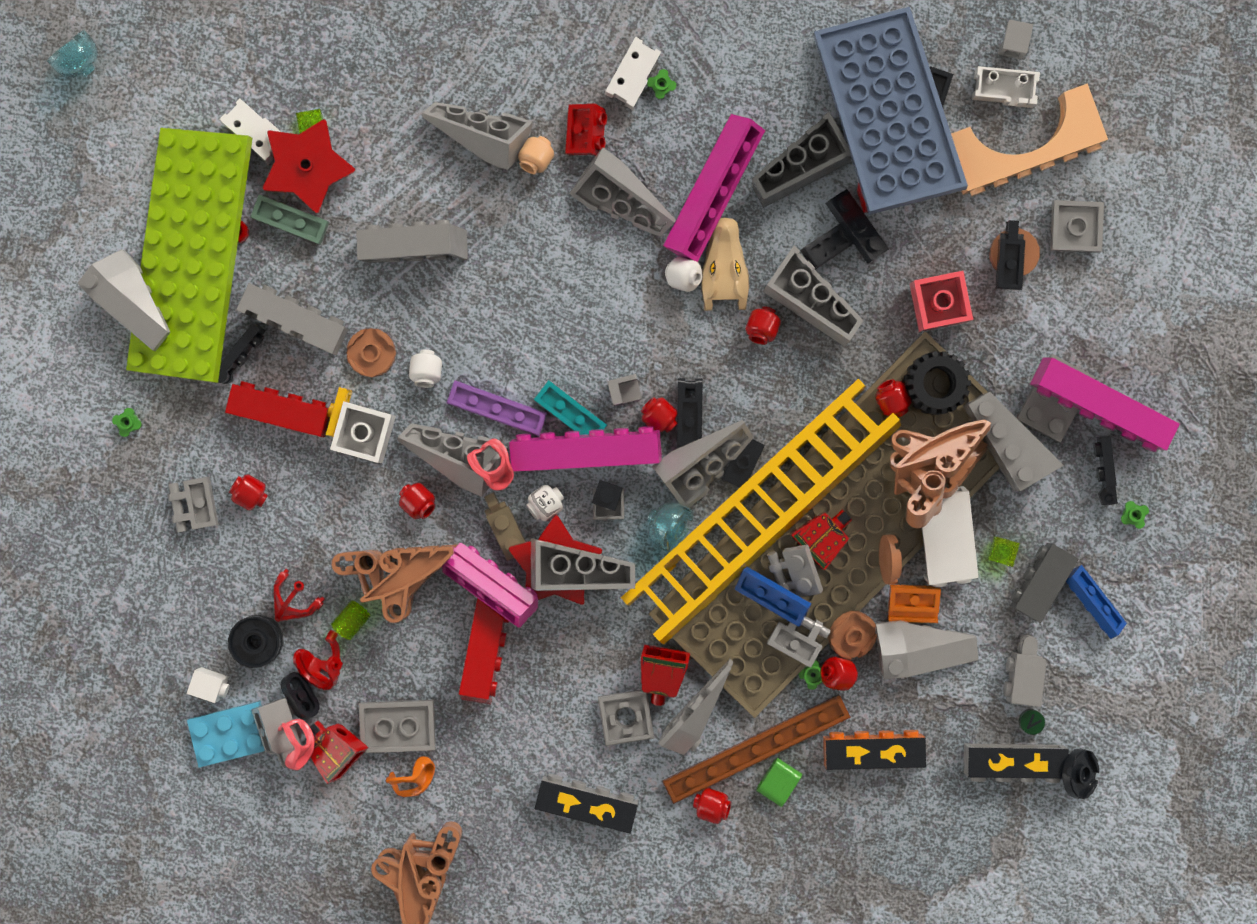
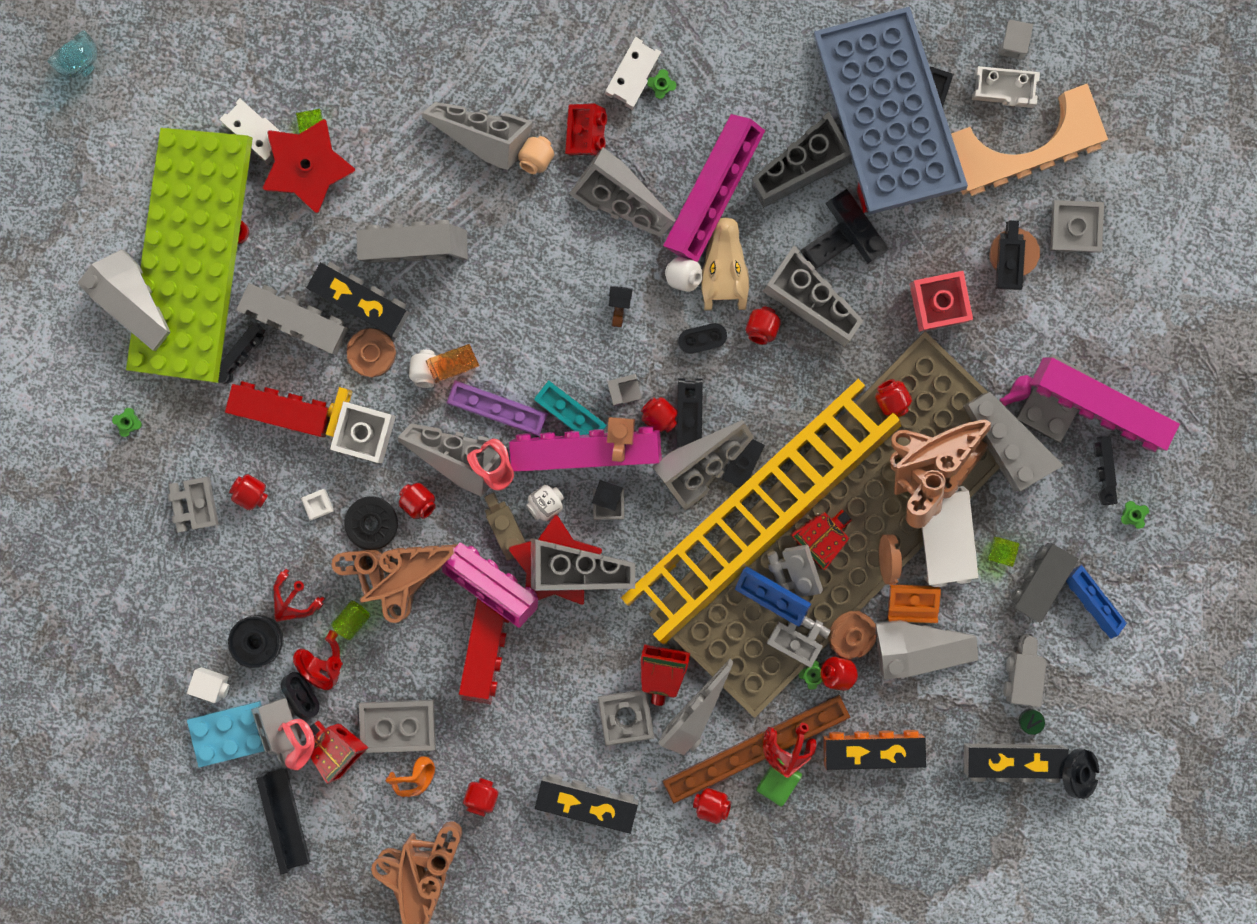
sand green plate [250,195,330,245] -> none
clear light blue cylinder [647,502,693,553] -> none
black tyre [903,351,971,415] -> none
none -> black fence [256,767,311,875]
none -> white tile [301,489,334,521]
none -> black brick [306,262,410,338]
none -> black wheel [344,496,398,550]
none -> clear orange plate [426,344,480,383]
none -> red head [463,778,499,817]
none -> nougat plate [607,417,635,462]
none -> black piece [609,286,633,328]
none -> black plate [678,323,727,354]
none -> red helmet [763,723,817,778]
none -> dark pink animal [999,375,1033,406]

